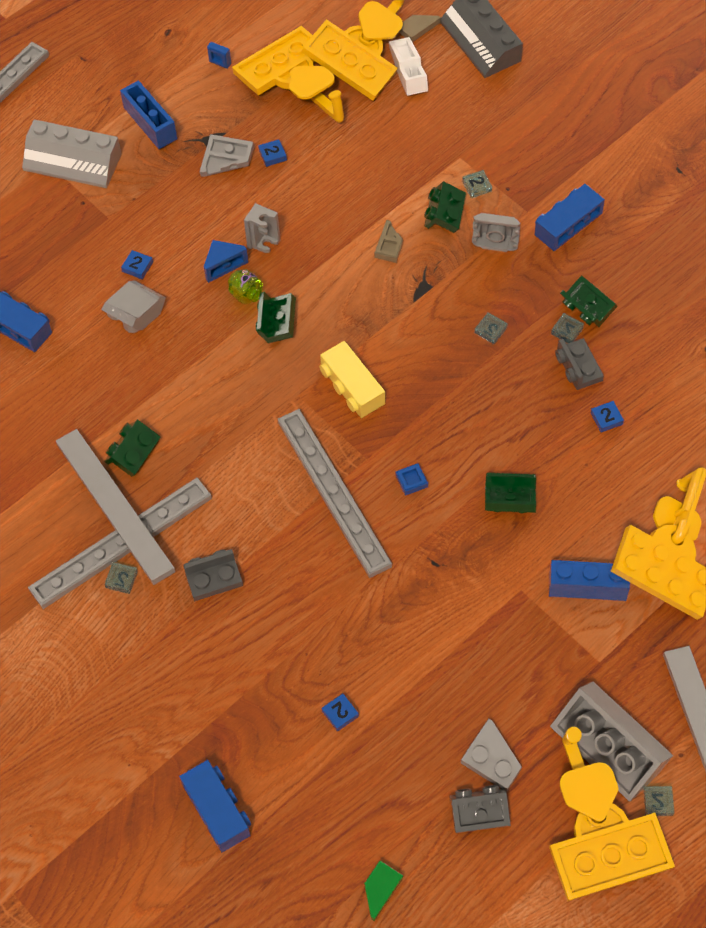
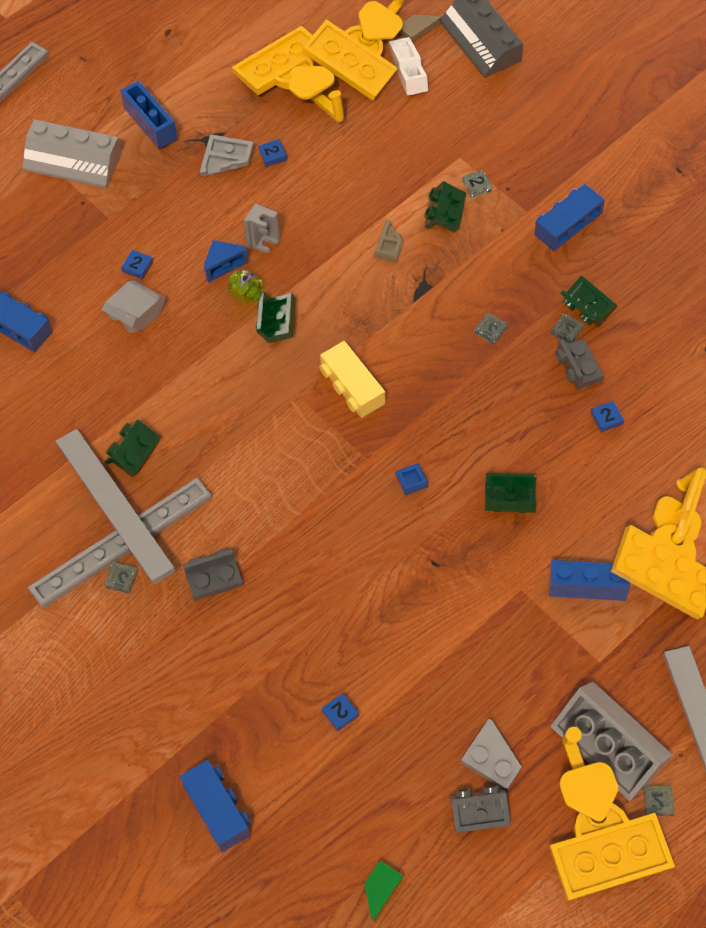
blue tile [207,42,231,69] -> none
light grey tile [278,409,392,578] -> none
light grey slope [472,213,520,252] -> none

